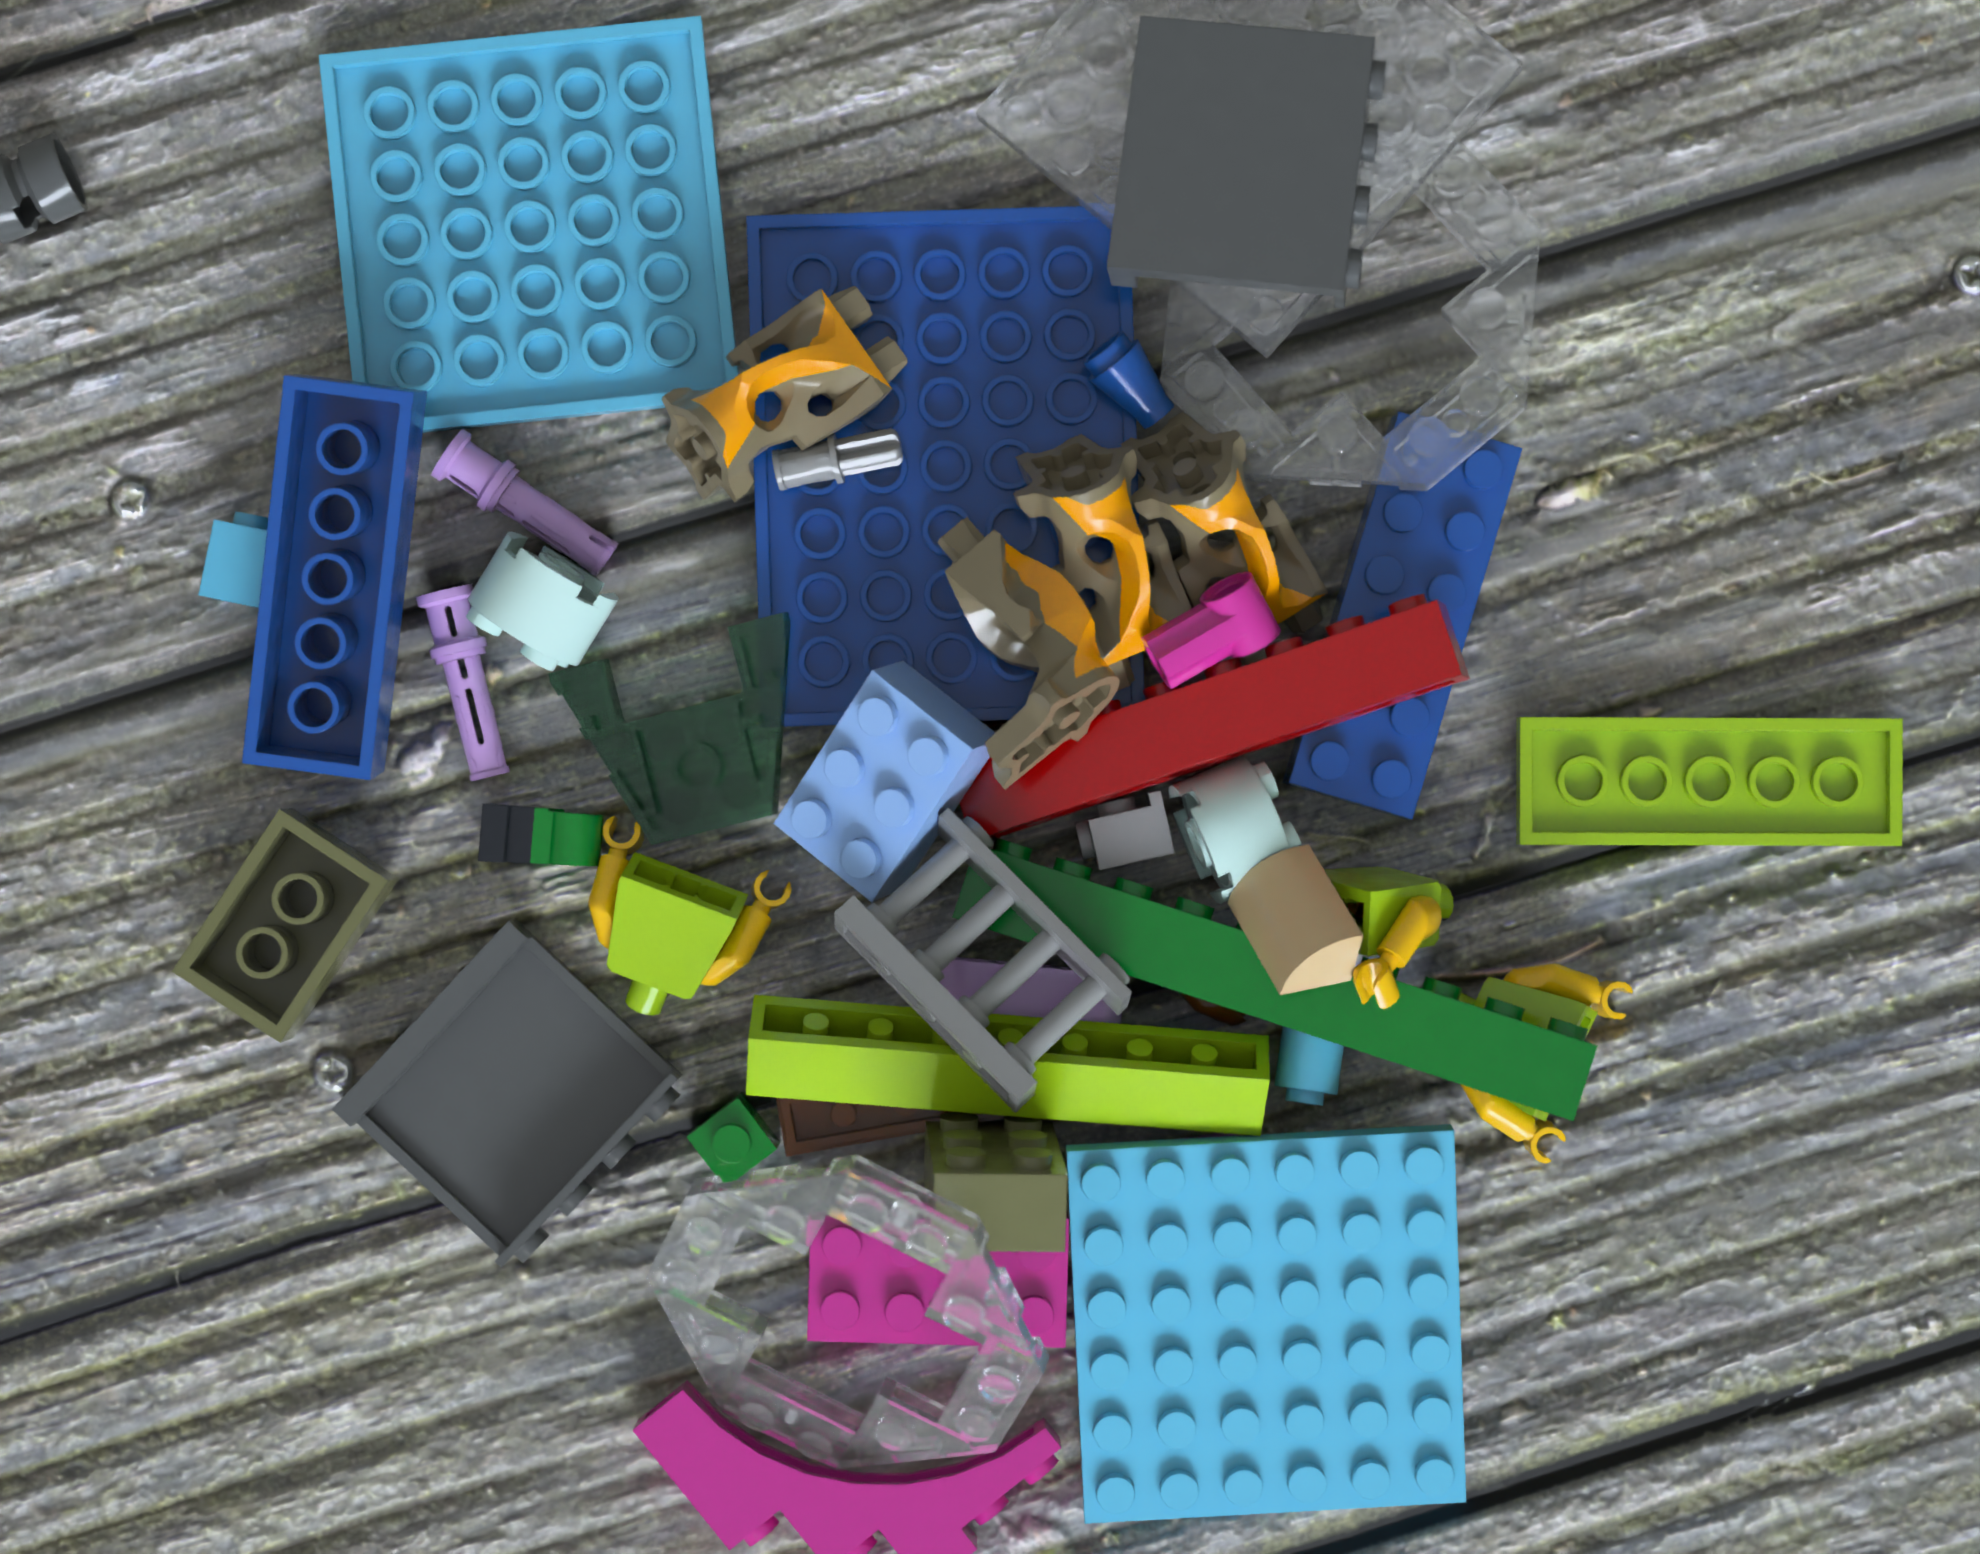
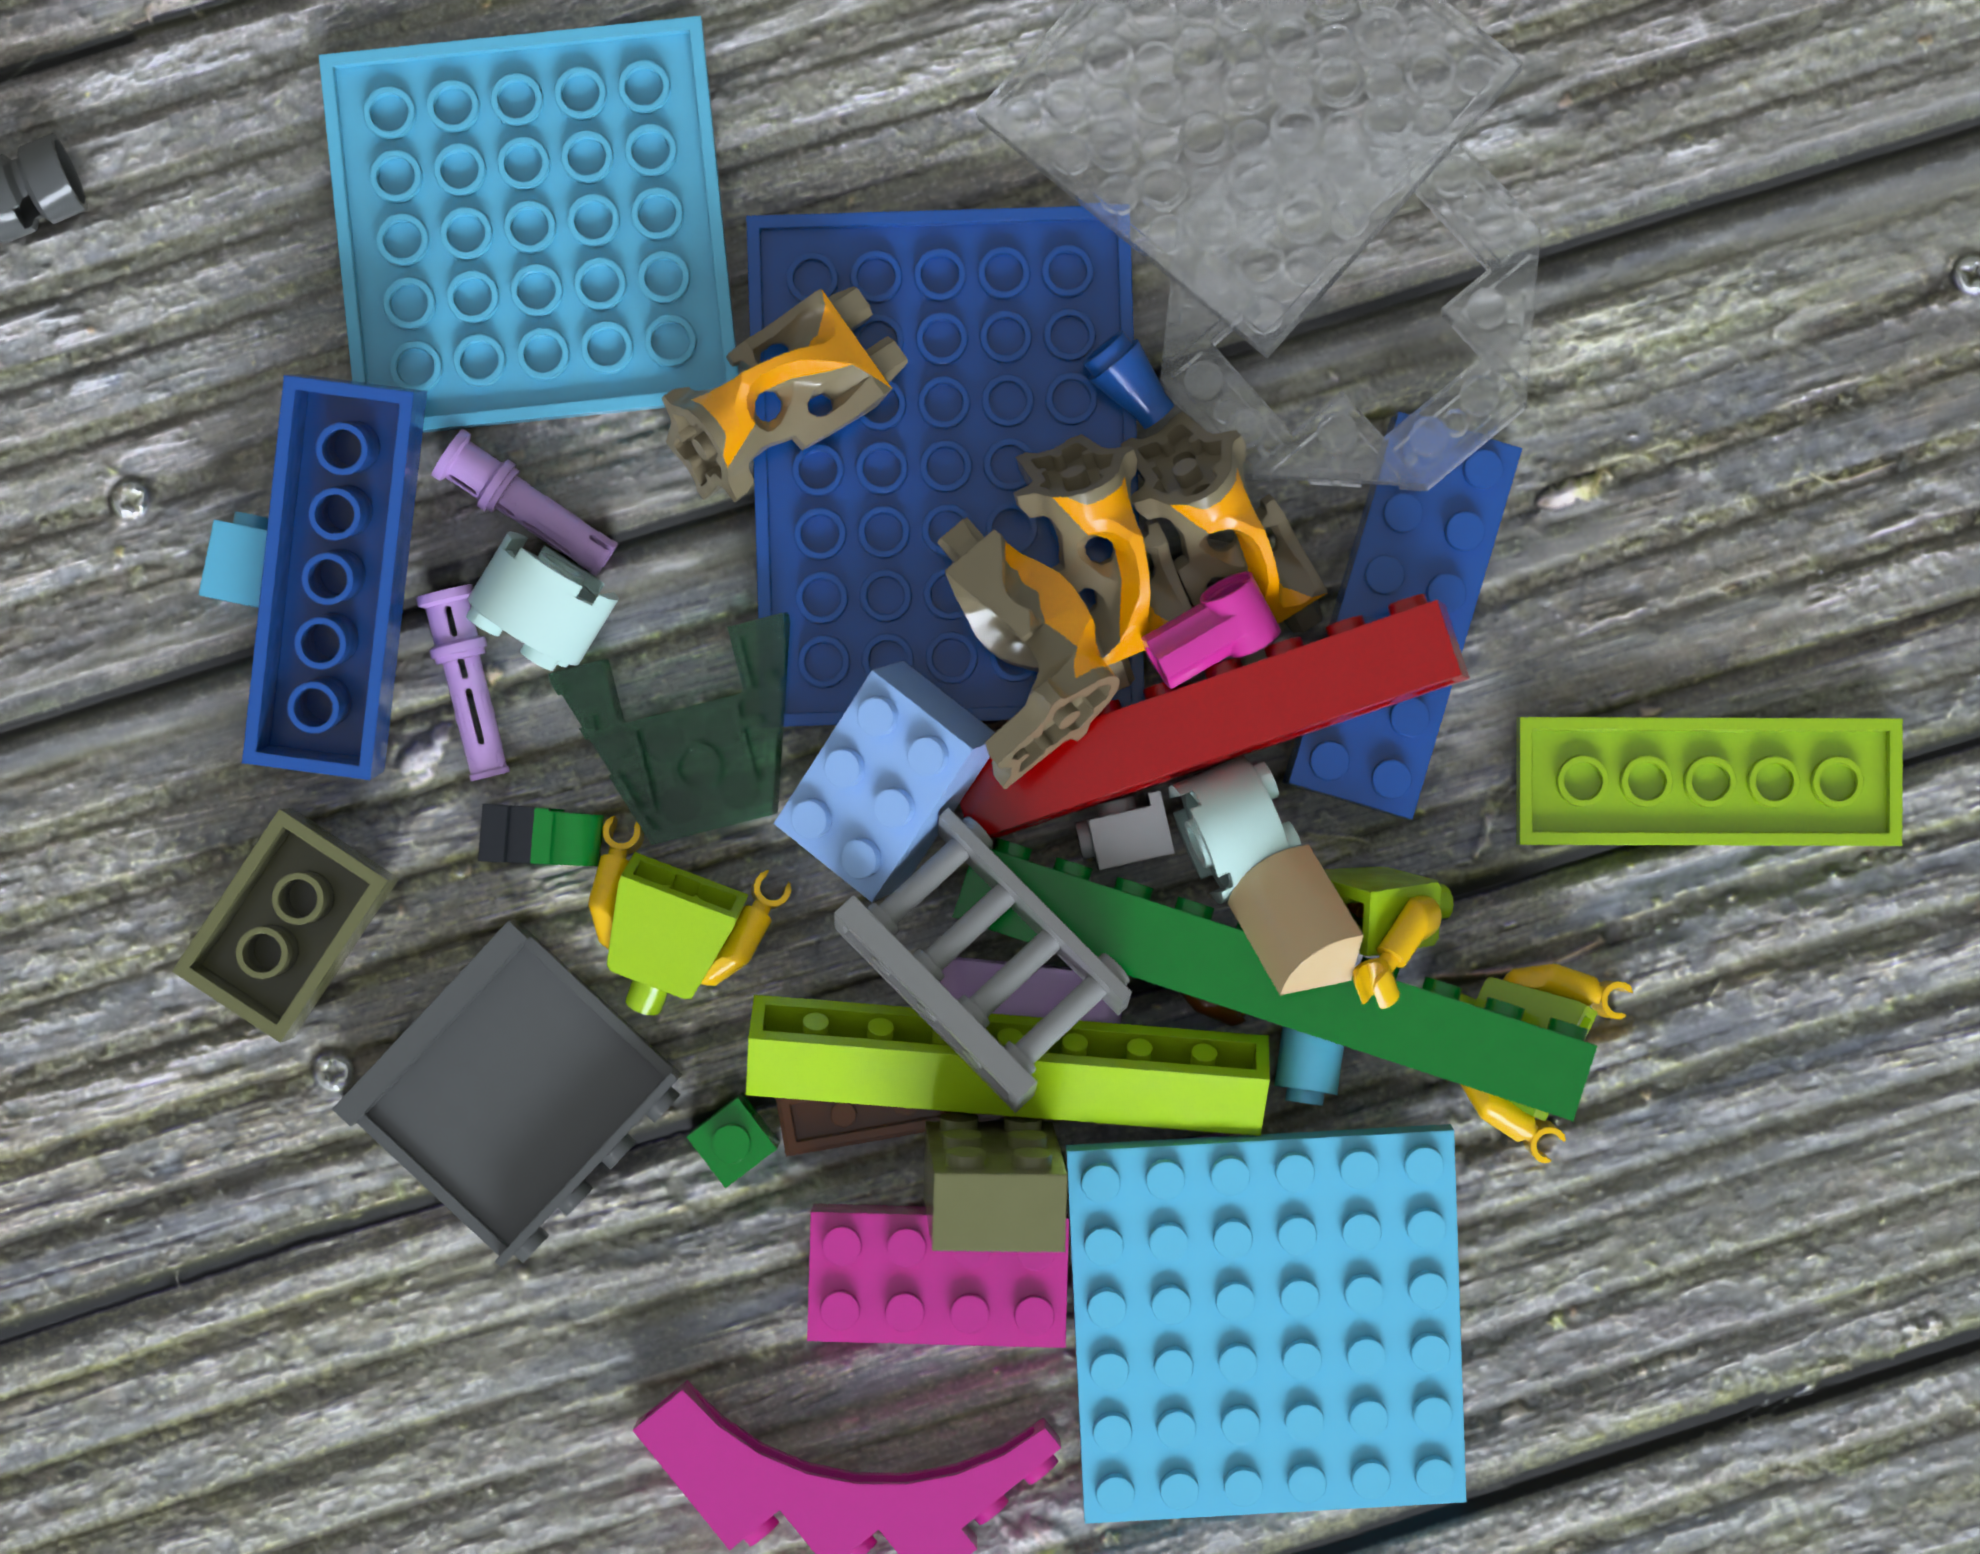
clear plate [646,1155,1049,1470] -> none
light grey axle [772,428,903,491] -> none
dark grey panel [1107,15,1387,309] -> none

